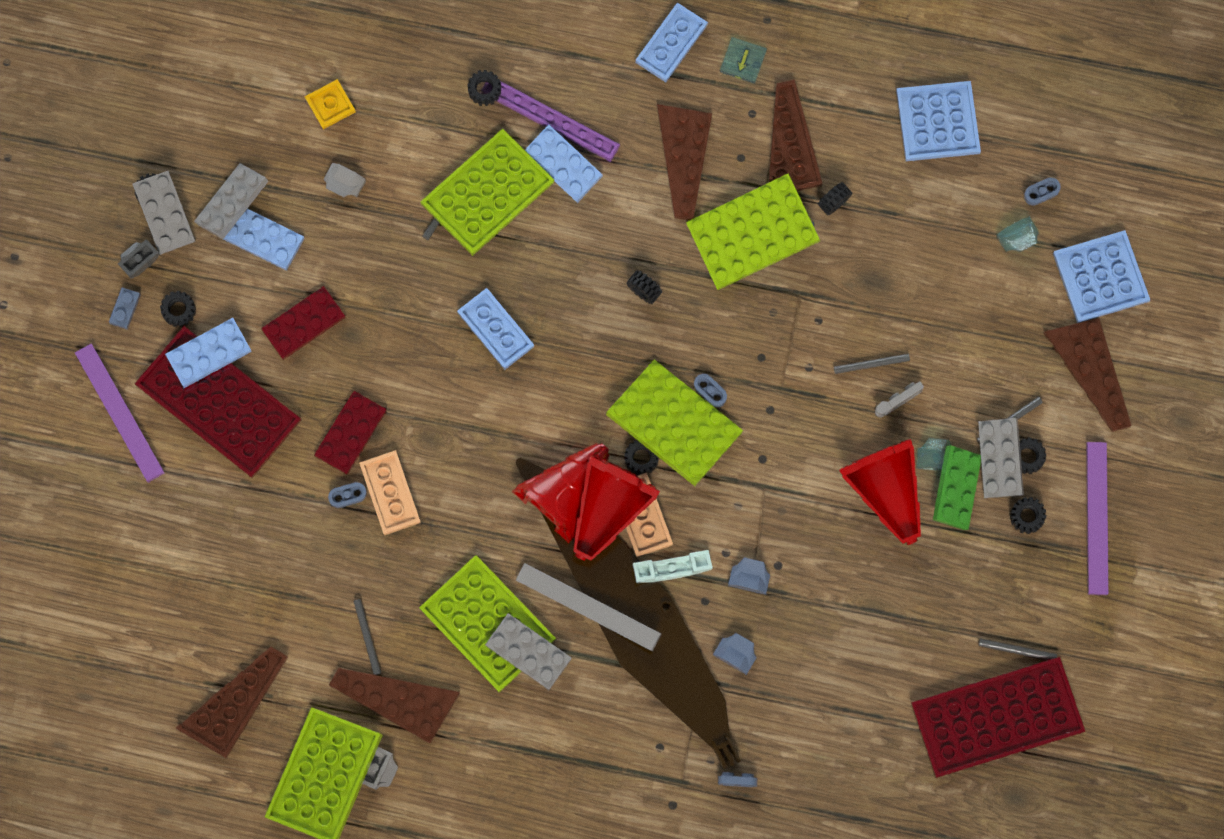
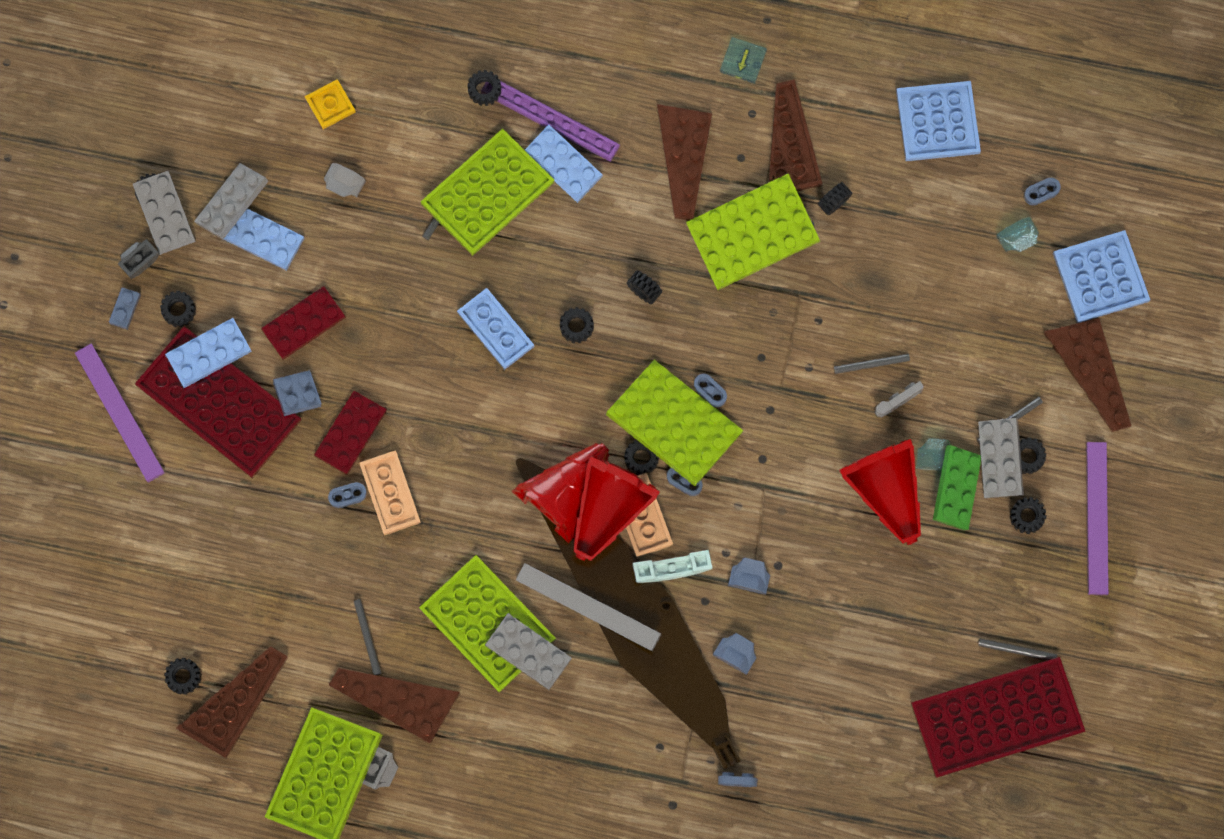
light blue plate [635,3,708,82] -> none
none -> black tyre [164,658,202,695]
none -> sand blue plate [273,370,322,416]
none -> black tyre [560,307,594,343]
none -> sand blue plate [667,468,703,496]

